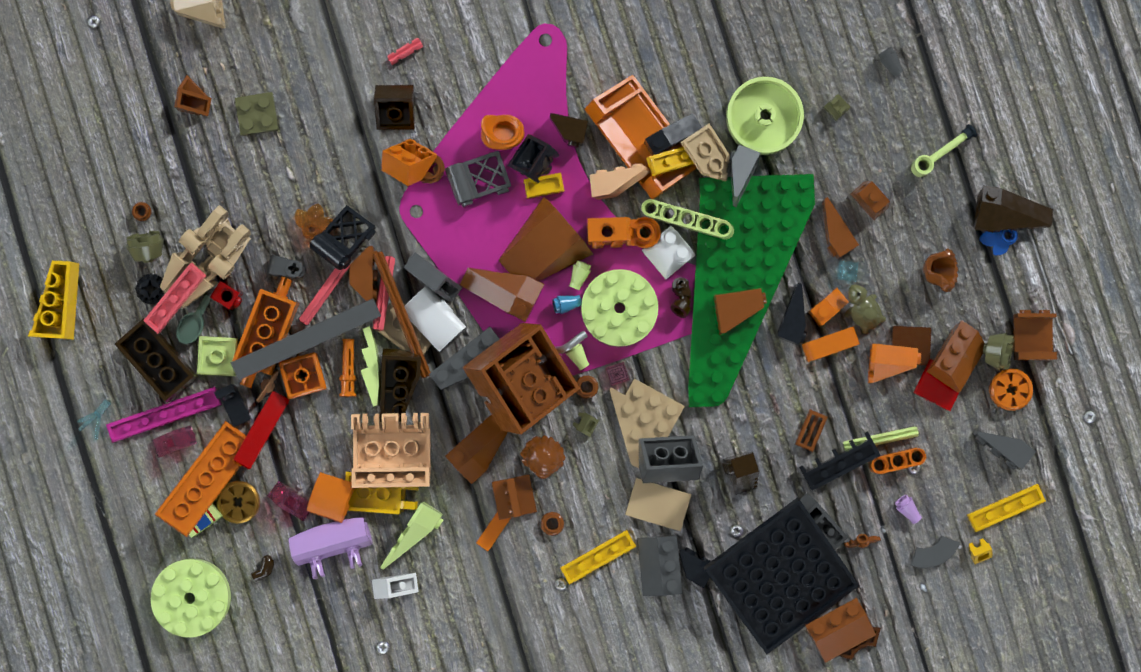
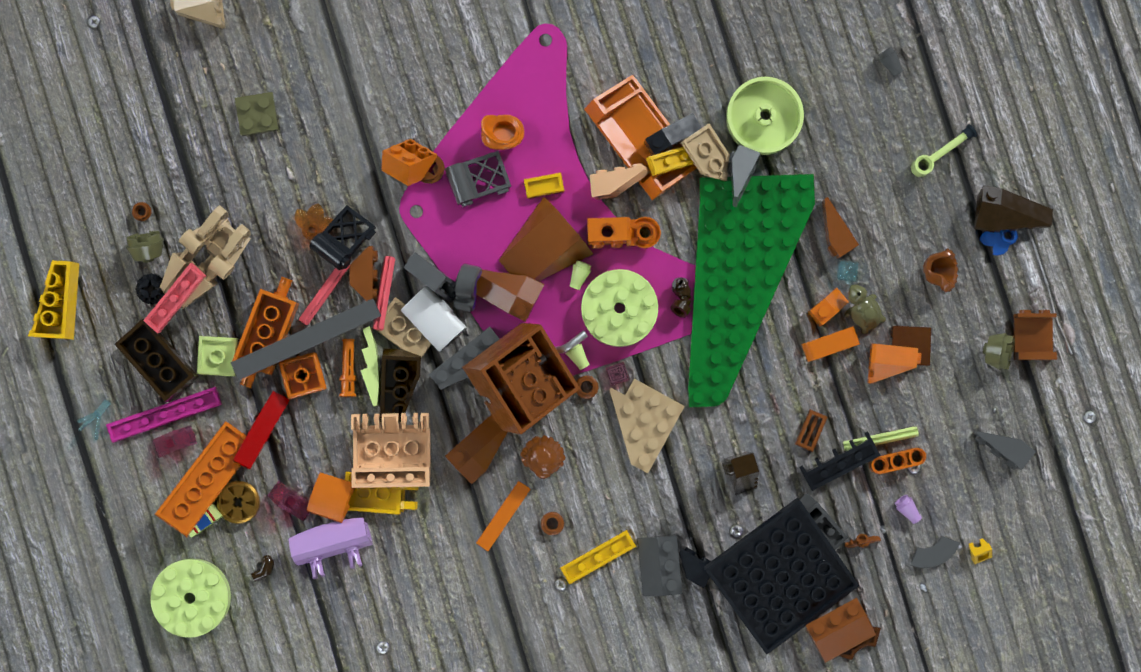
dark orange slope [174,75,212,116] -> none
sand green piece [176,294,212,344] -> none
red brick [210,281,243,310] -> none
black bracket [214,384,251,427] -> none
medium nougat piece [256,370,279,402] -> none
dark grey piece [267,255,306,279] -> none
white slope [372,573,419,599] -> none
dark orange axle [373,251,431,378] -> none
dark brown slope [374,85,415,130] -> none
yellowish green wedge [380,502,443,570] -> none
coral axle [387,38,423,65] -> none
dark orange bracket [492,474,537,520] -> none
black brick [507,134,559,183] -> none
dark brown slope [550,113,588,148] -> none
dark azure cone [552,295,582,314] -> none
olive tile [573,412,599,437] -> none
tan tile [625,478,692,531] -> none
dark grey slope [638,435,703,483] -> none
yellowish green beam [641,199,734,240] -> none
white slope [641,226,695,280] -> none
dark orange slope [714,288,767,335] -> none
black slope [775,282,807,345] -> none
olive tile [823,94,851,121] -> none
dark orange torso [850,181,890,220] -> none
red slope [913,359,959,411] -> none
dark orange slope [927,320,984,393] -> none
yellow tile [967,484,1046,532] -> none
orange wheel [989,368,1033,411] -> none
none -> dark grey animal [454,264,482,312]

